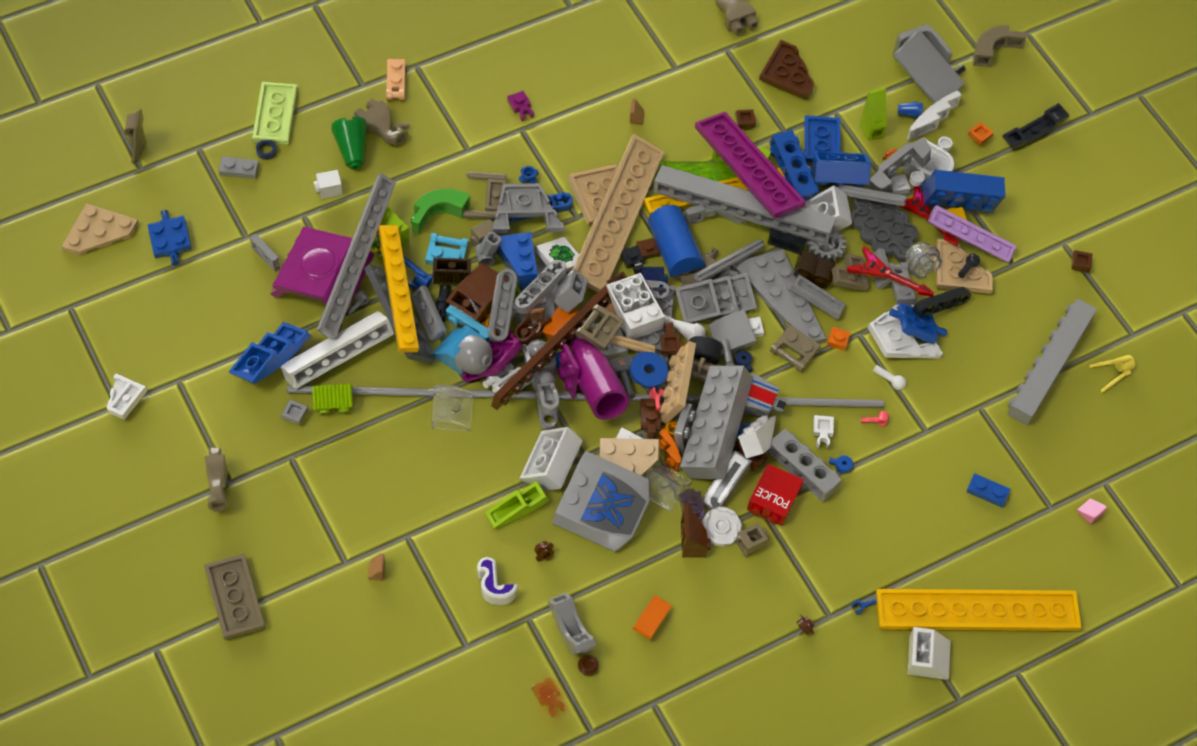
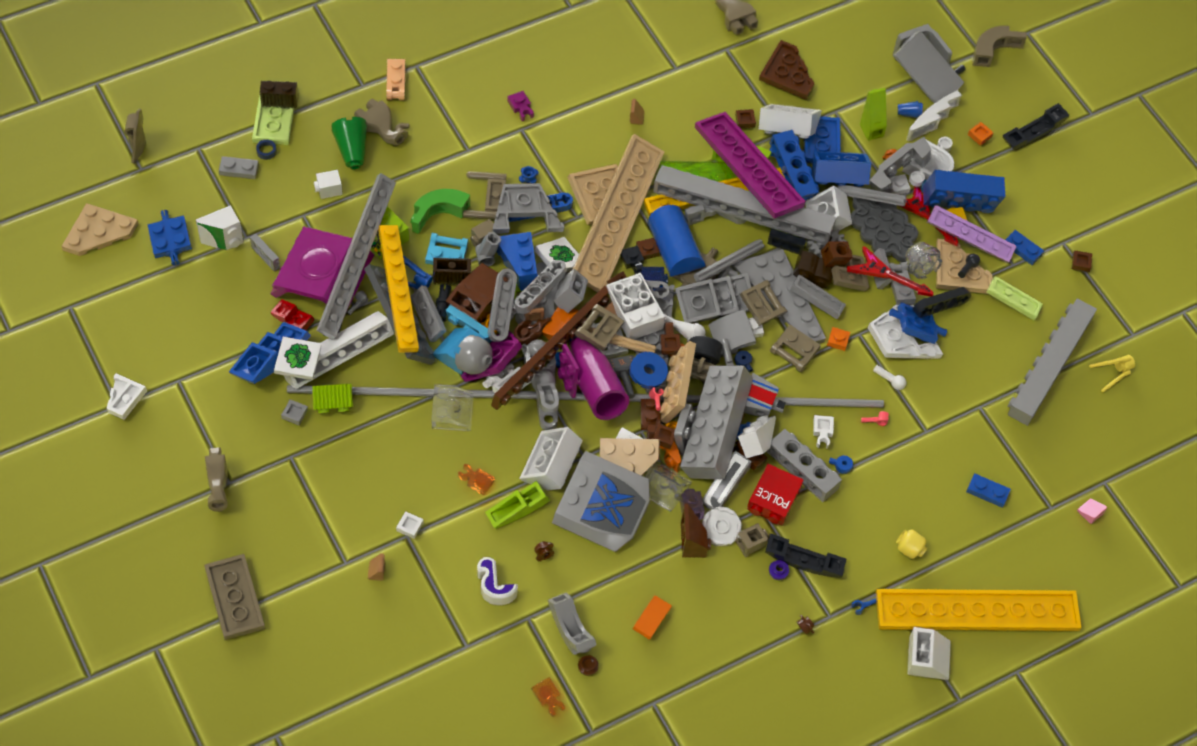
none -> white slope [196,205,243,250]
none -> dark brown brick [259,80,299,109]
none -> red slope [270,299,315,330]
none -> white tile [274,337,321,380]
none -> white plate [396,511,424,539]
none -> clear orange plate [458,464,495,495]
none -> reddish brown plate [653,423,675,449]
none -> dark tan plate [740,280,787,326]
none -> white slope [759,104,822,138]
none -> black slope [765,533,847,578]
none -> dark purple plate [769,560,789,580]
none -> reddish brown brick [821,241,853,267]
none -> light yellow head [896,529,927,559]
none -> yellowish green tile [986,276,1043,320]
none -> blue plate [1005,230,1044,265]

